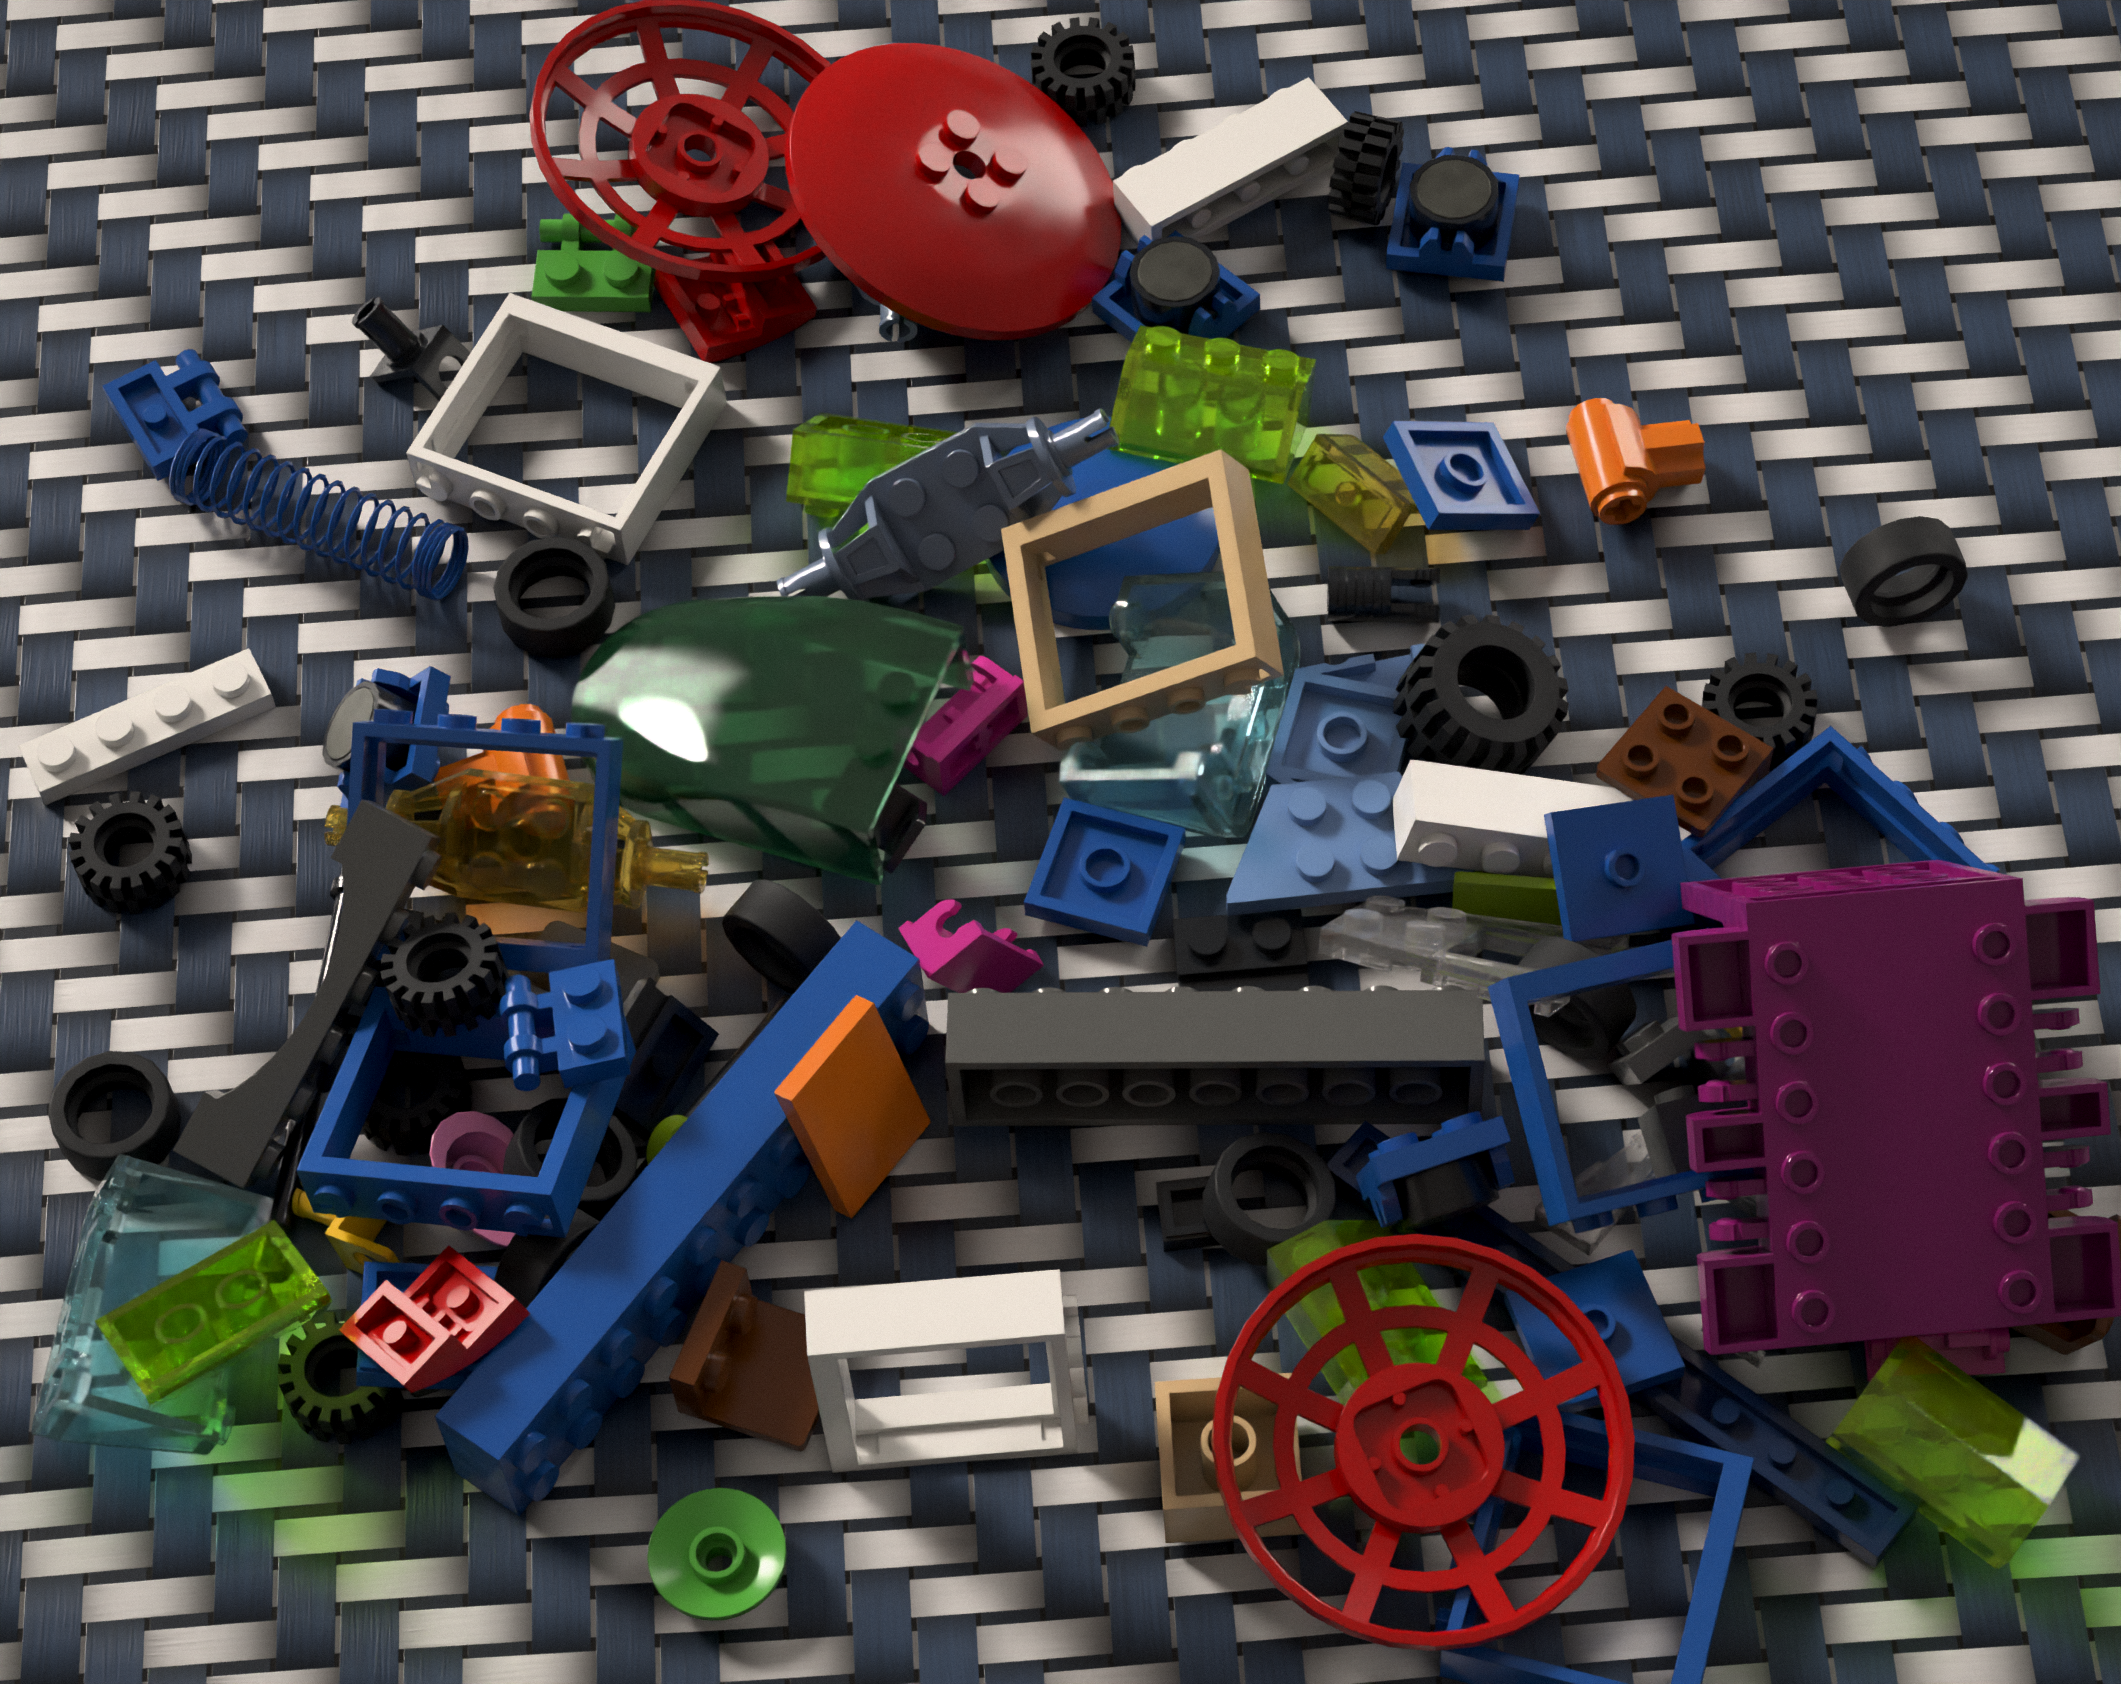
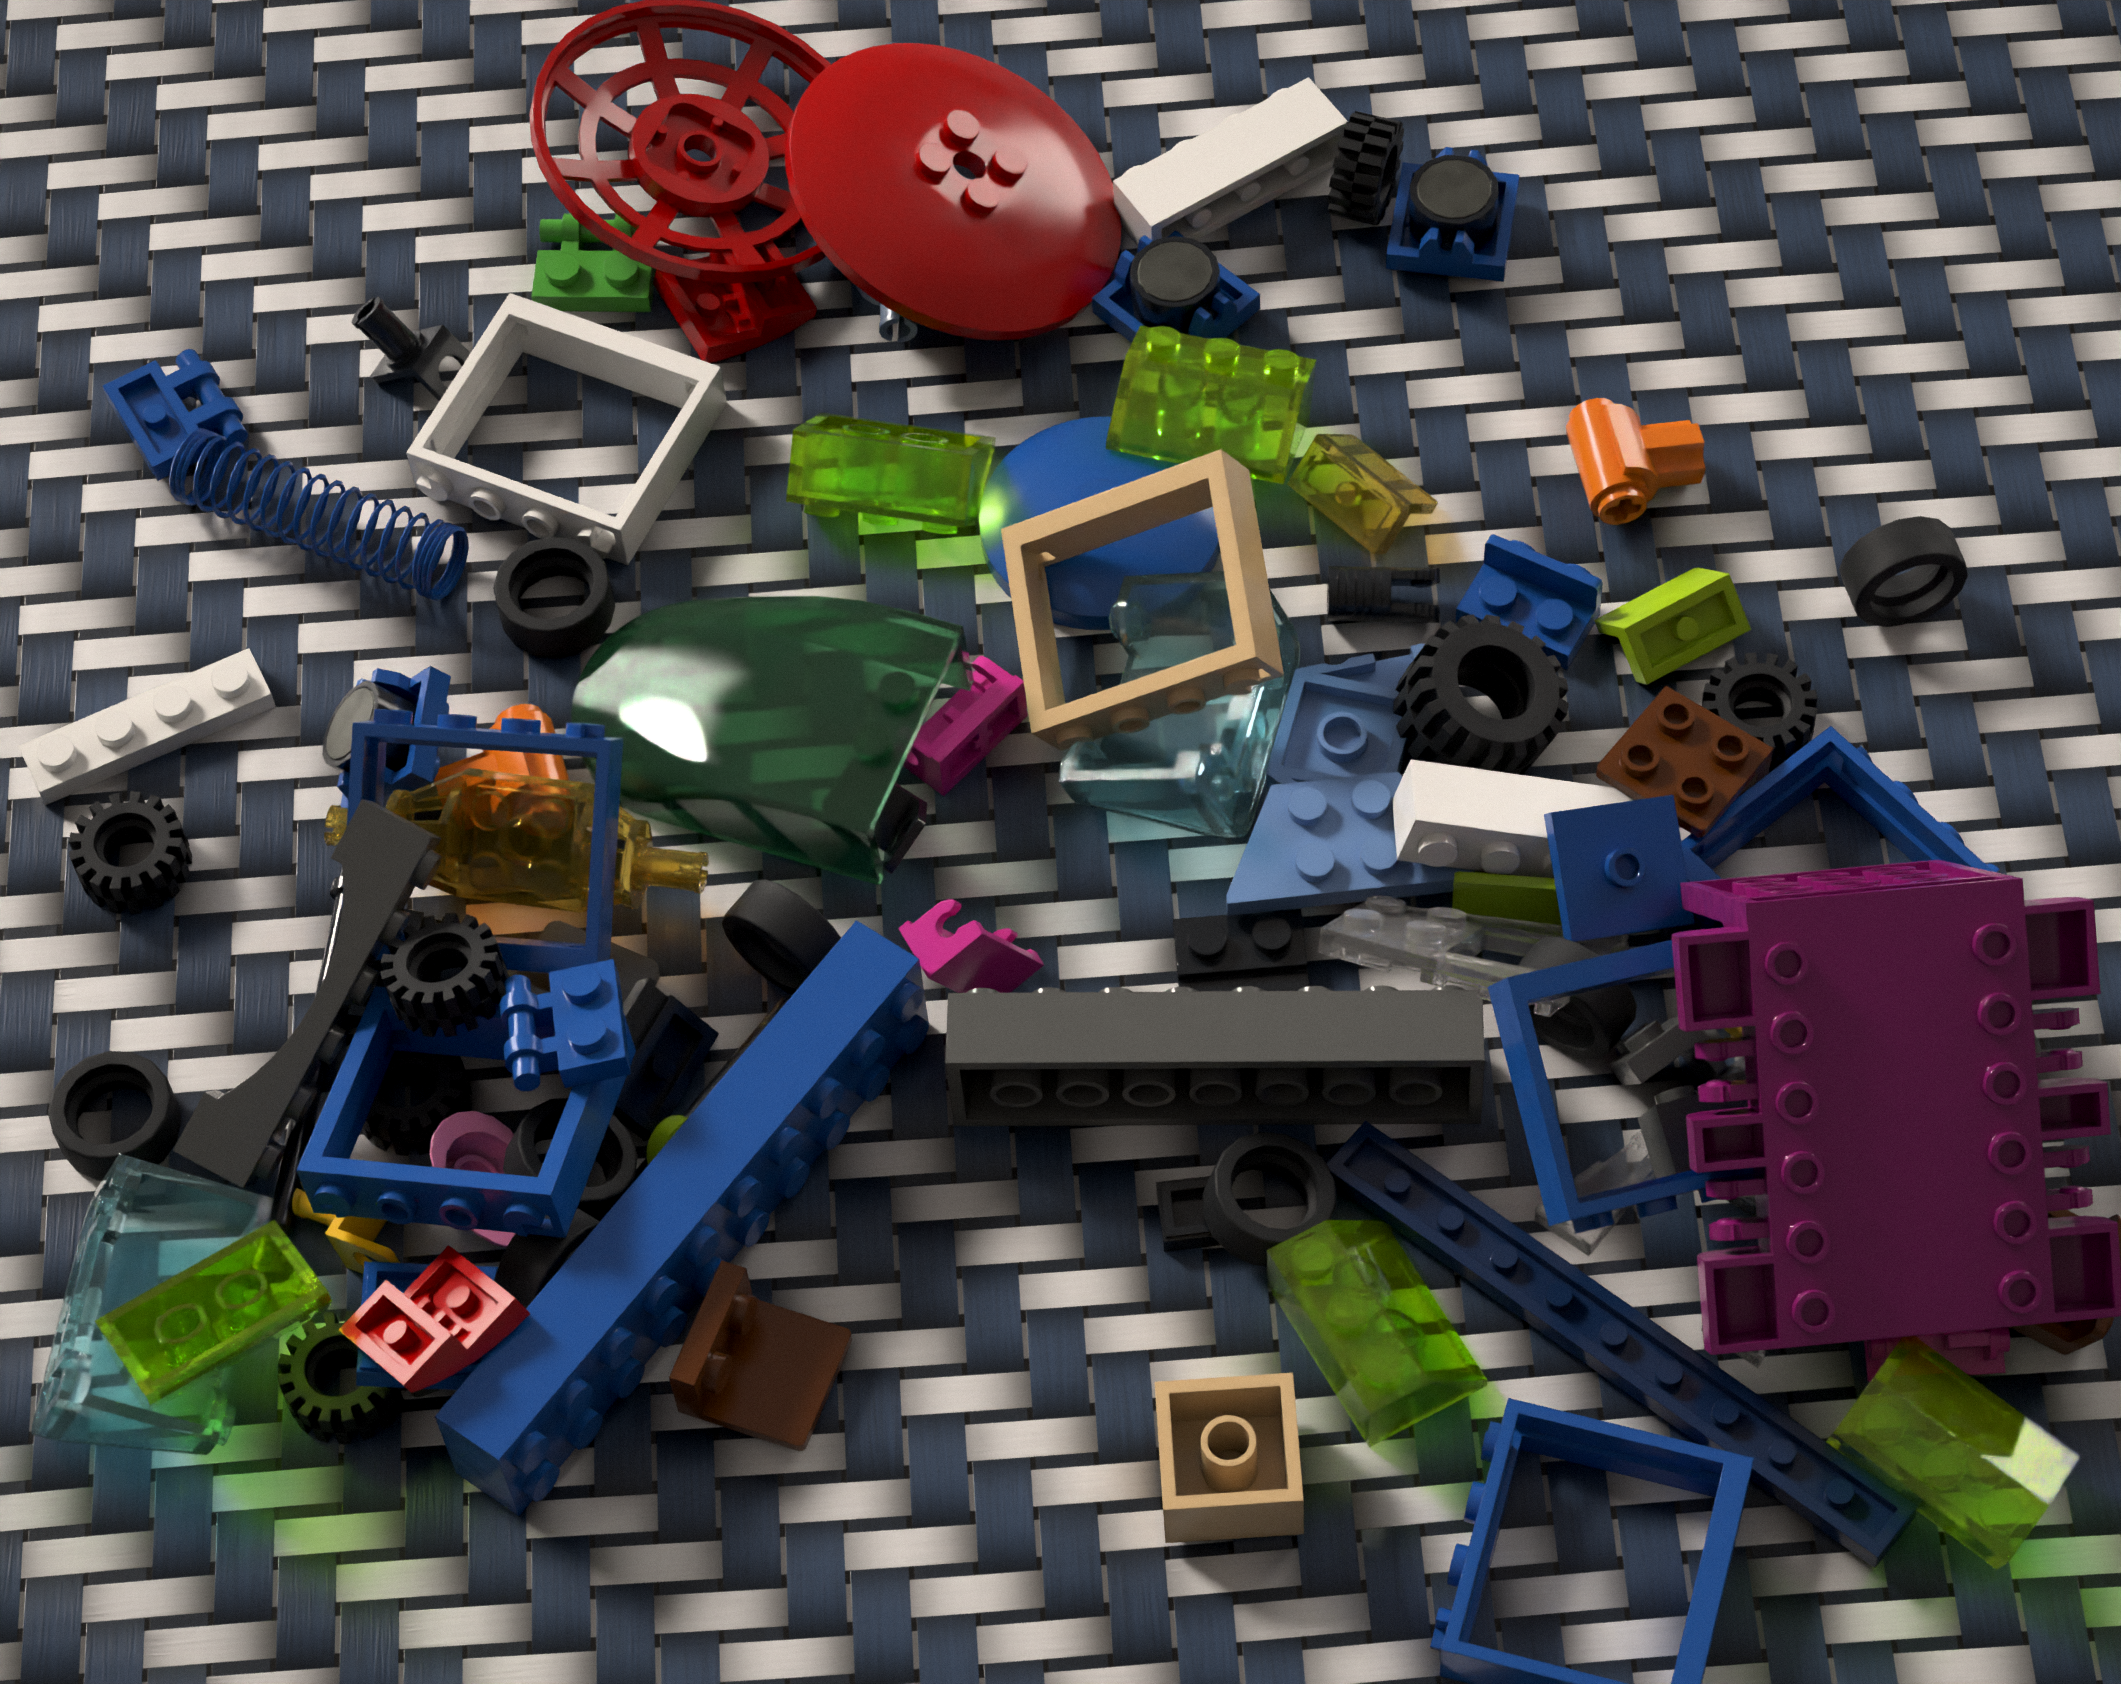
bright green dish [647,1488,787,1621] -> none
orange tile [774,995,931,1219] -> none
sand blue plate [777,408,1119,615] -> none
white window [804,1269,1089,1473] -> none
blue plate [1024,797,1186,947] -> none
black tyre [1030,17,1136,127] -> none
red dish [1211,1234,1635,1651] -> none
piece [1356,1111,1515,1231] -> none
blue plate [1383,421,1540,530] -> none
blue plate [1504,1249,1685,1413] -> none
none -> blue bracket [1455,534,1603,670]
none -> lime panel [1594,567,1751,685]

